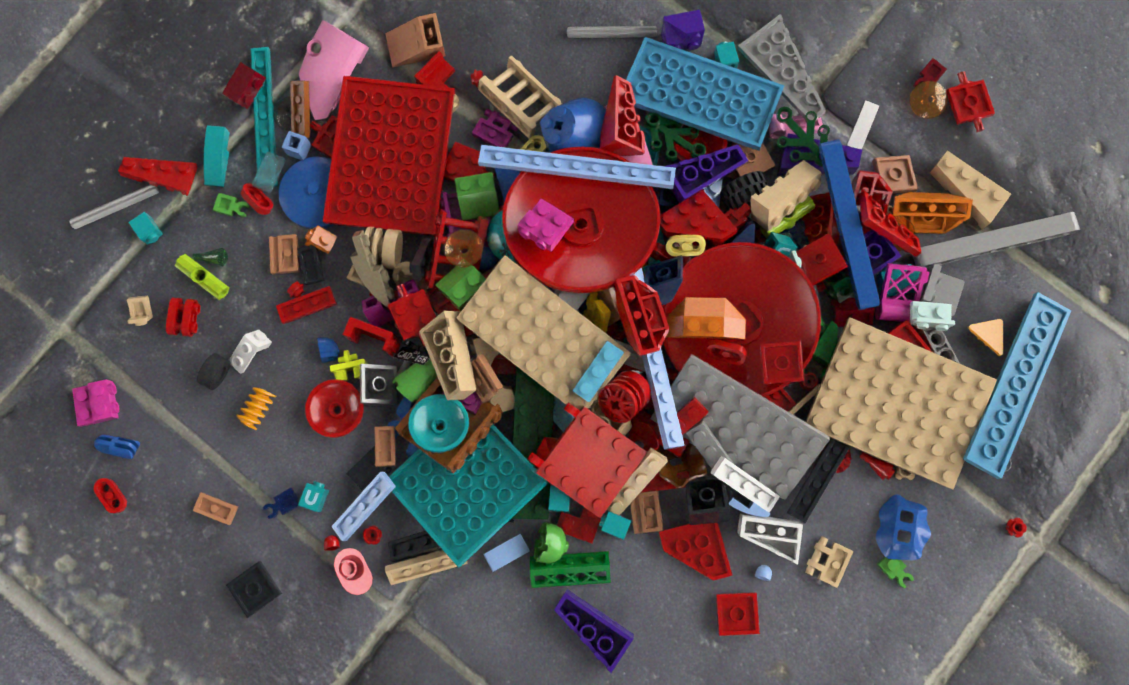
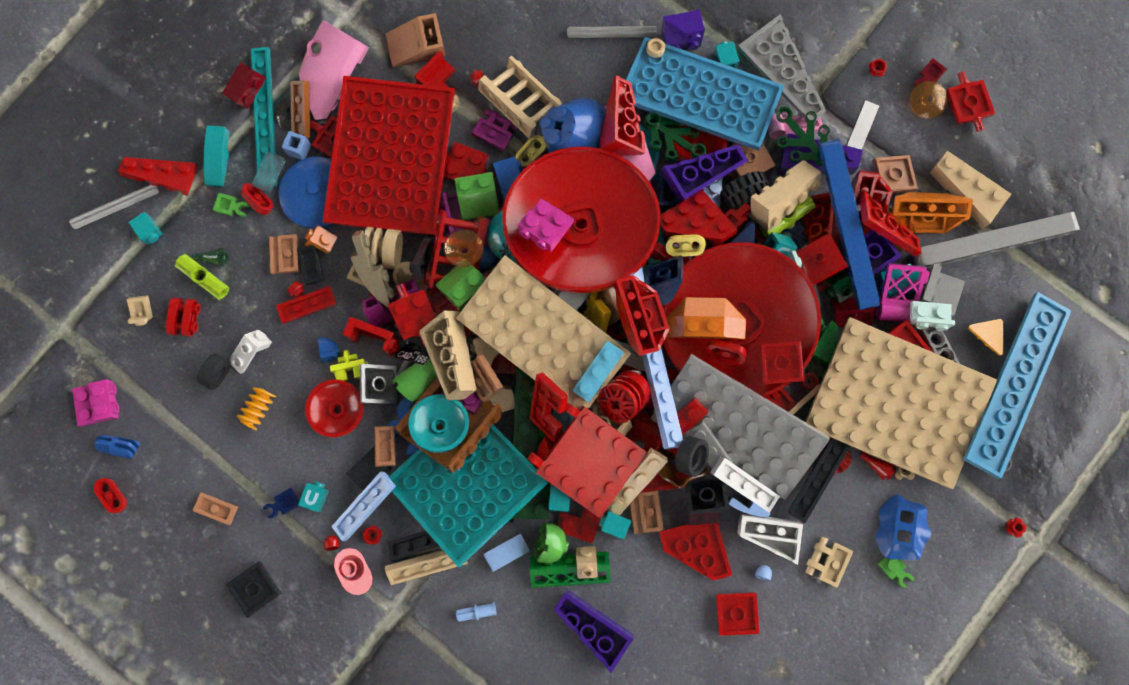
light blue plate [478,145,676,189] -> none
none -> light blue axle [456,602,497,622]
none -> red plate [530,372,568,443]
none -> tan bracket [576,546,598,579]
none -> tan tile [646,38,665,58]
none -> black tyre [676,436,709,477]
none -> red plate [868,59,887,77]

